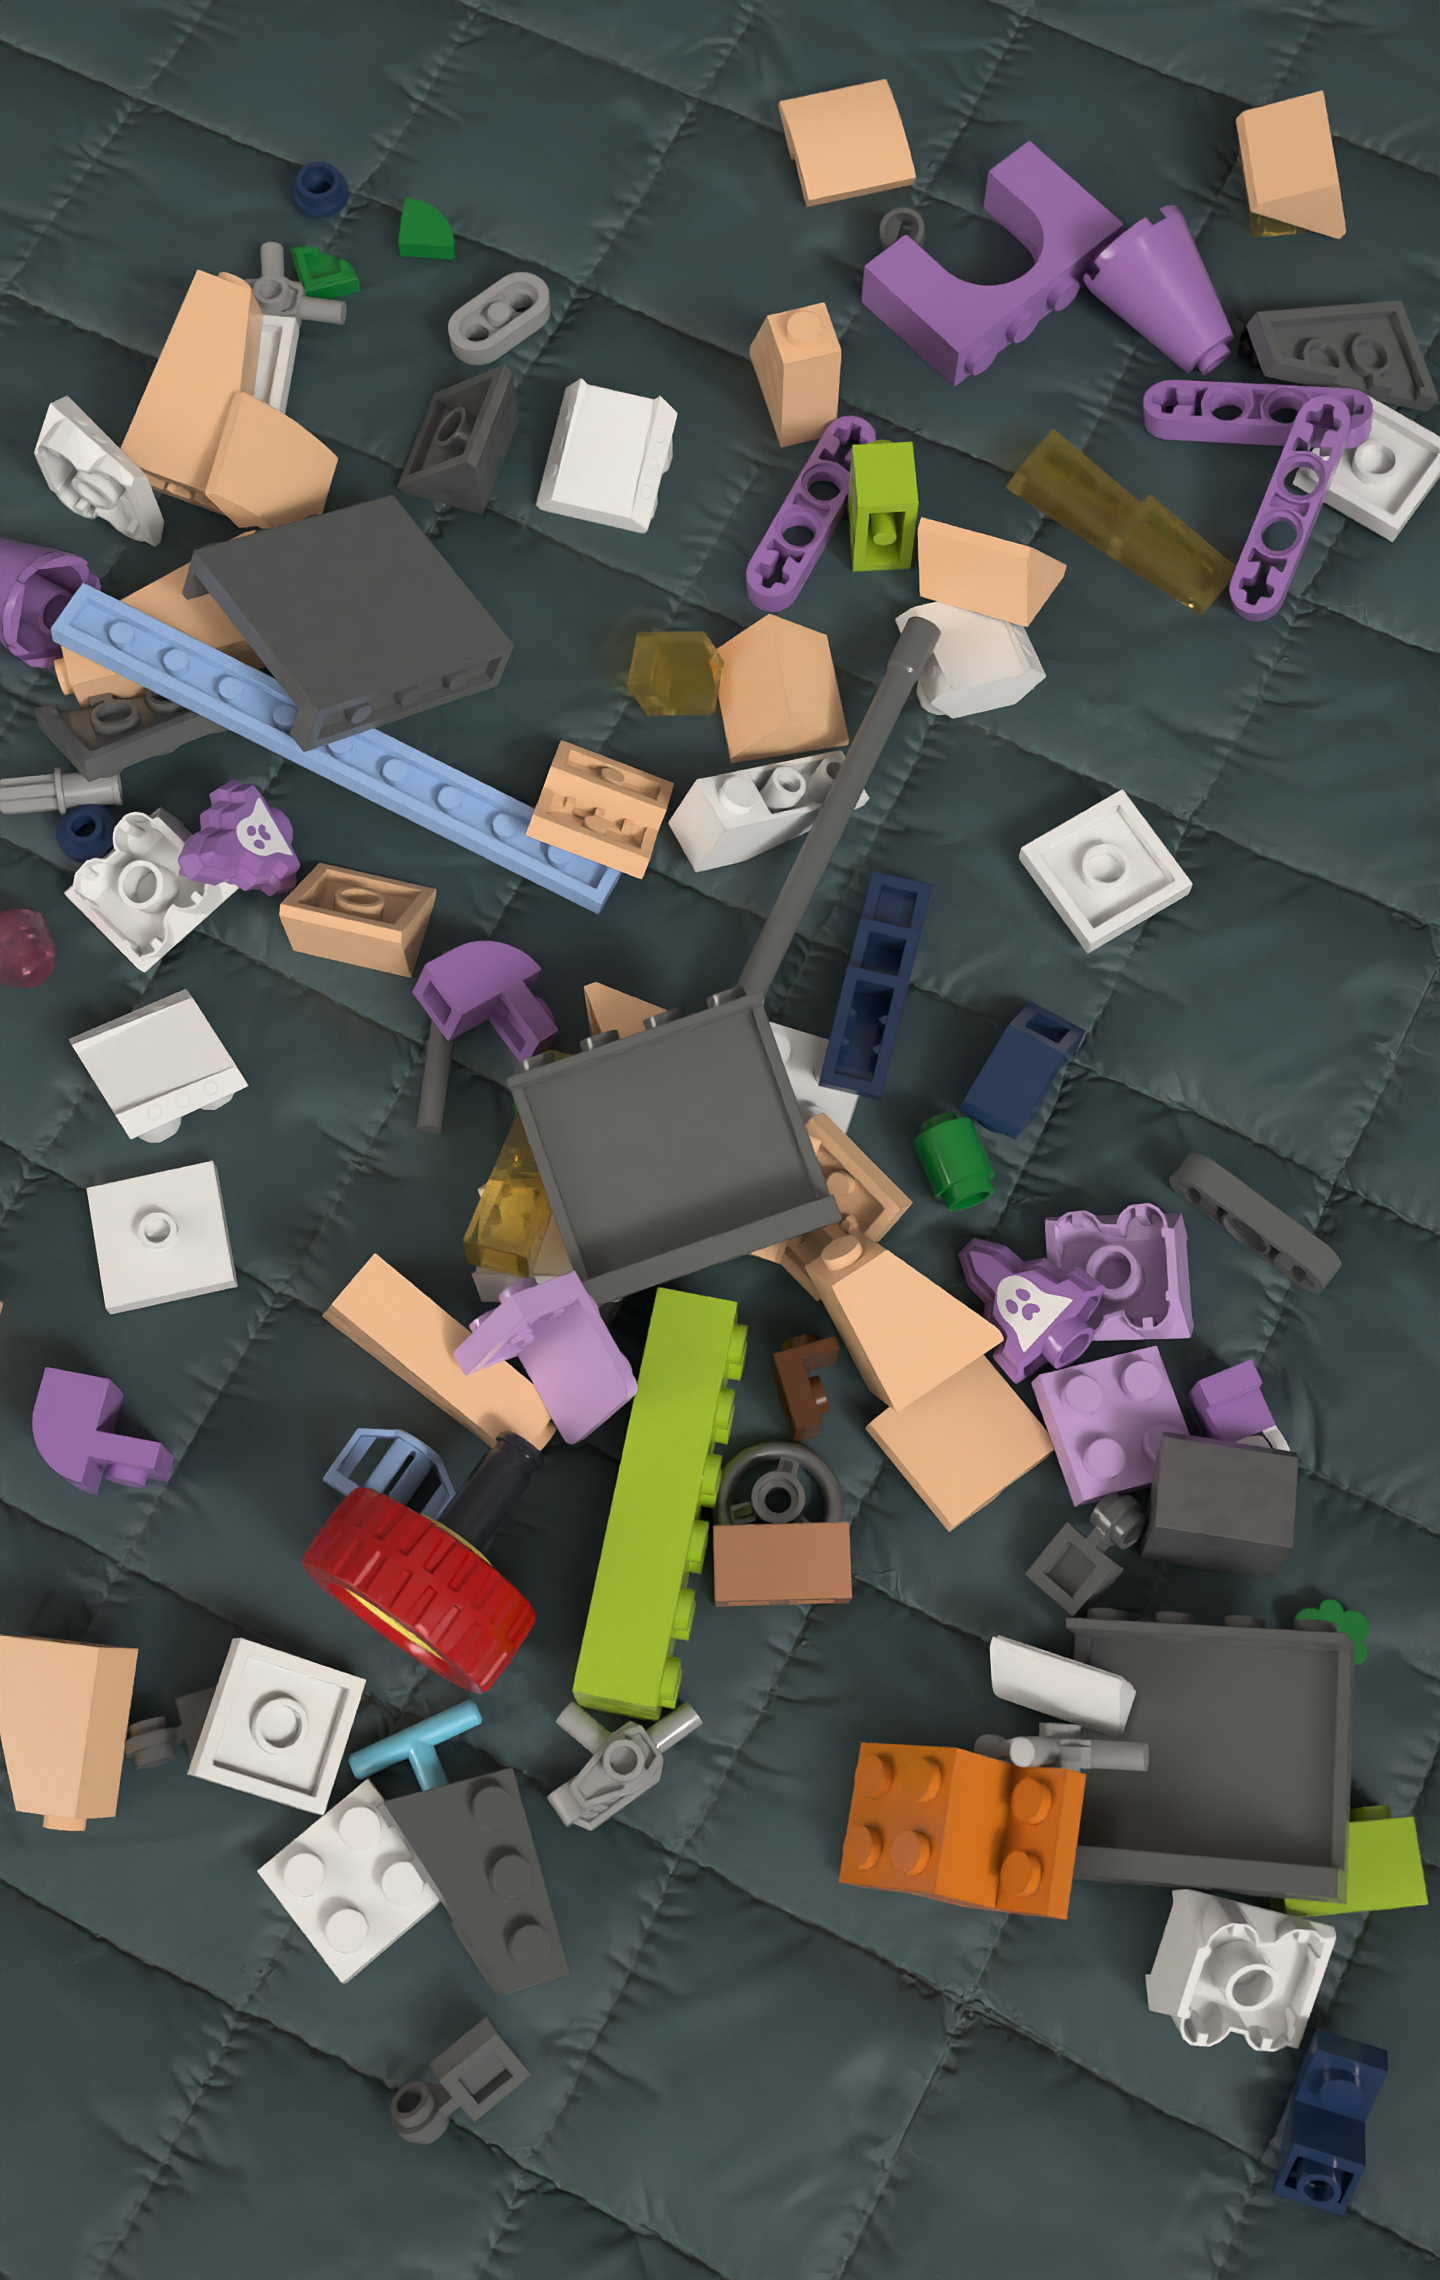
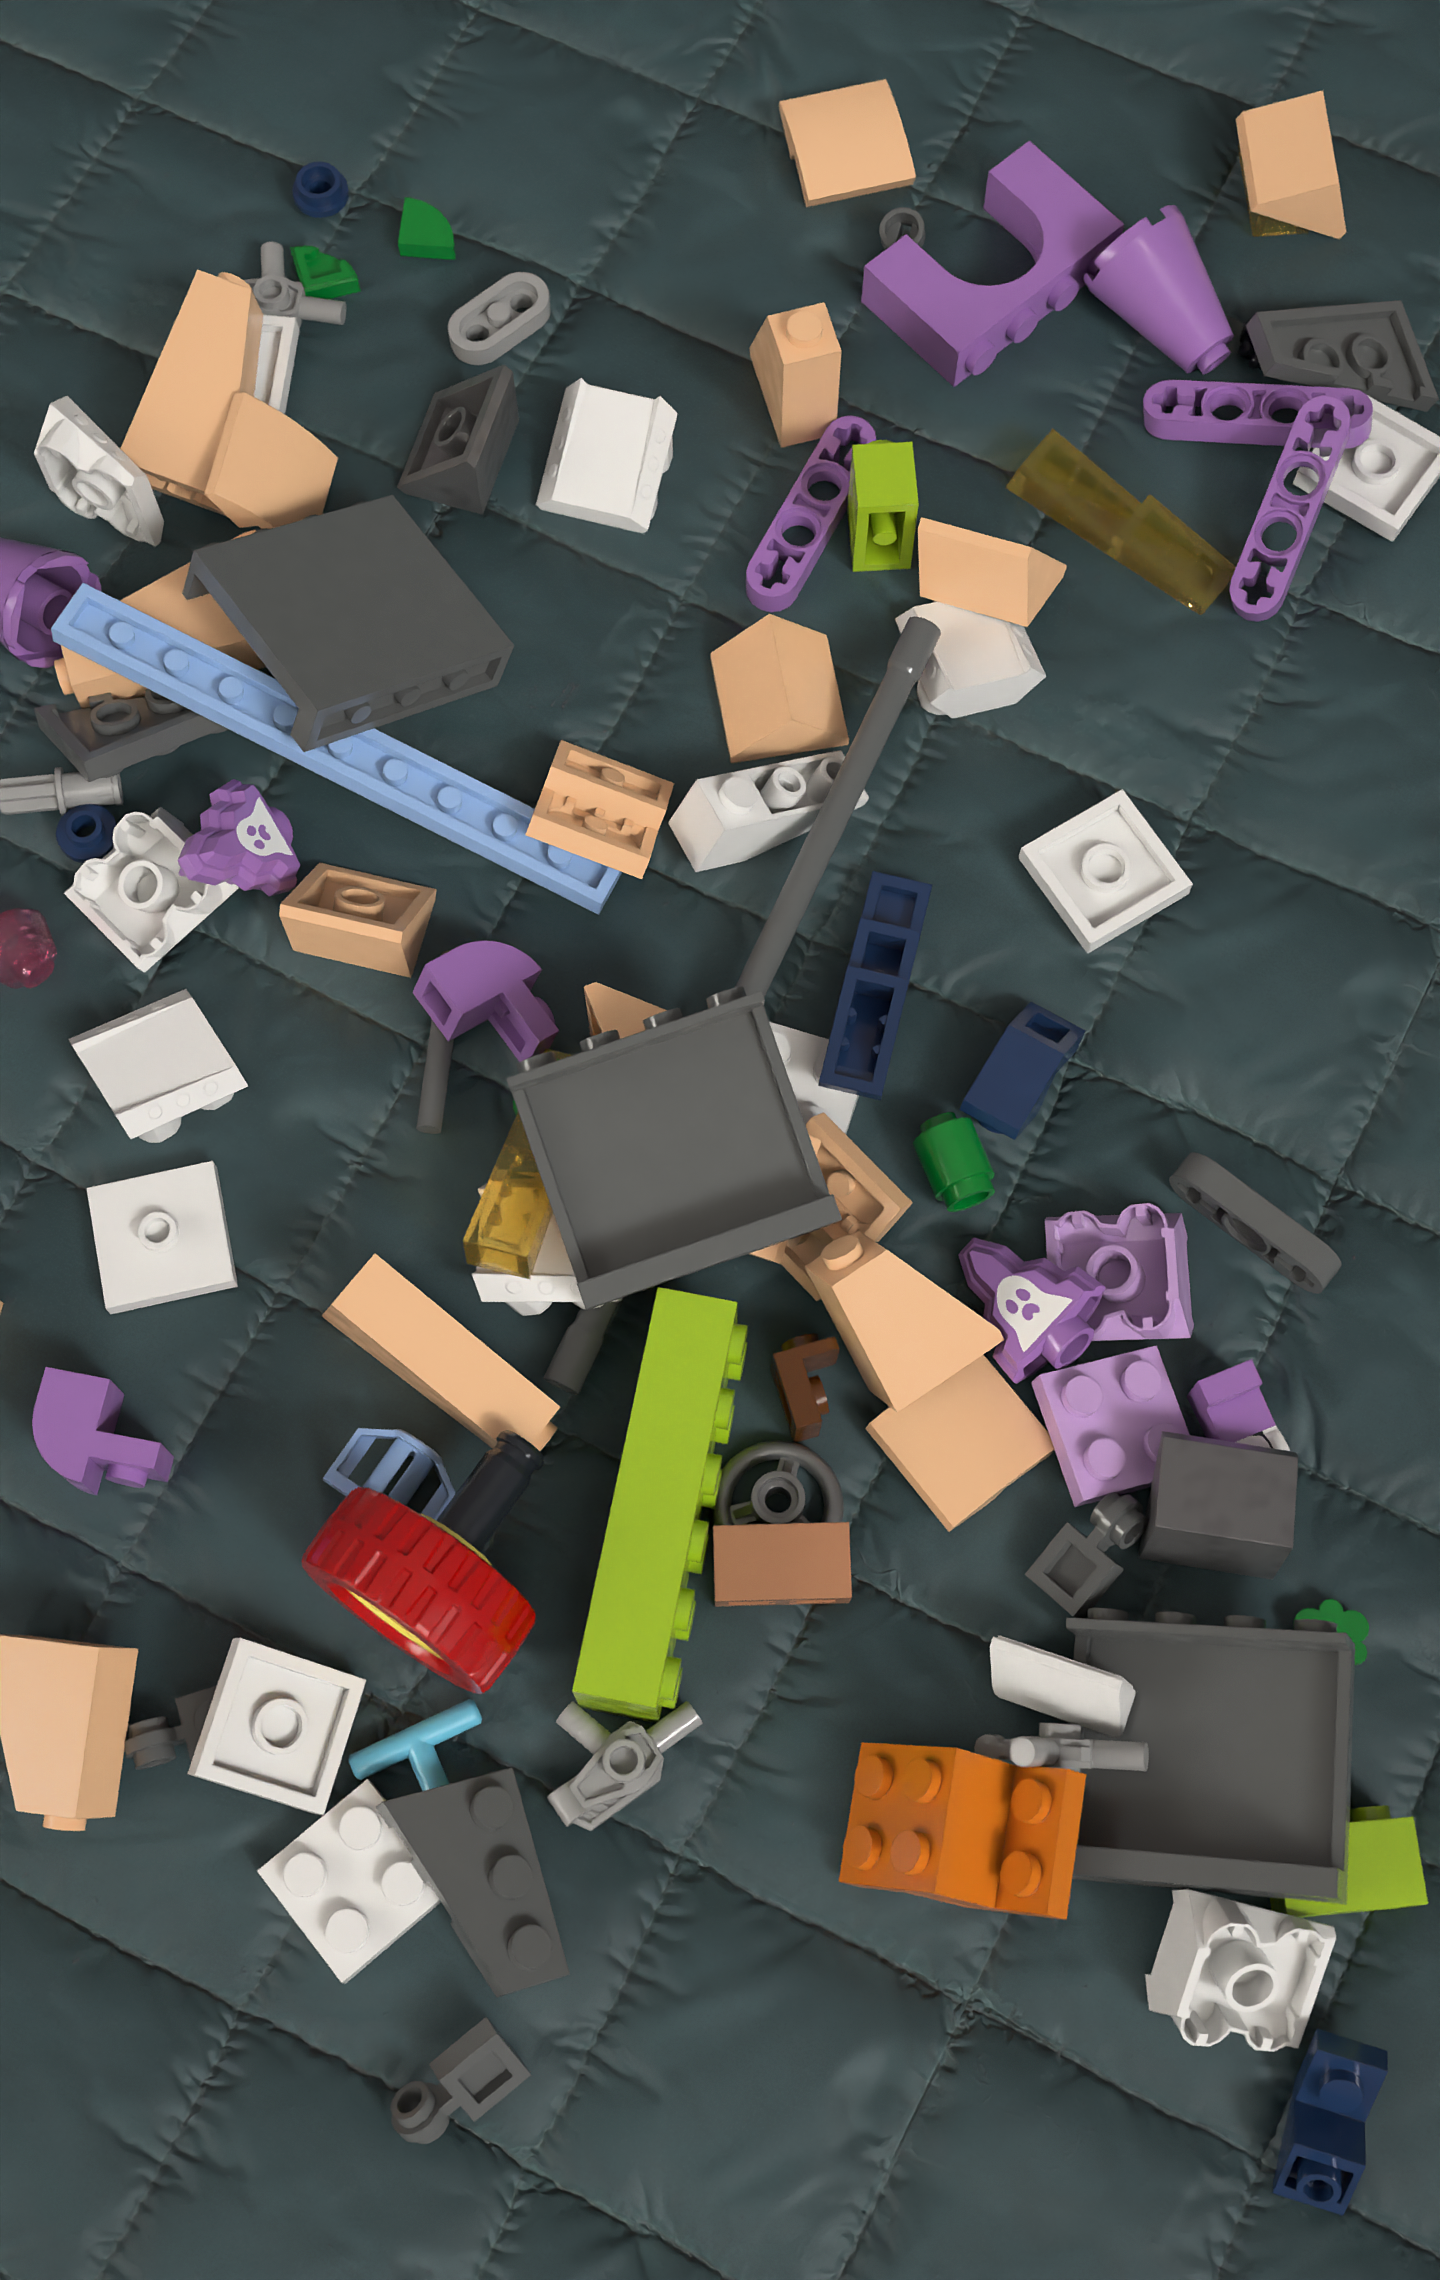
lavender bracket [453,1271,638,1444] -> none
clear yellow panel [627,631,724,716] -> none

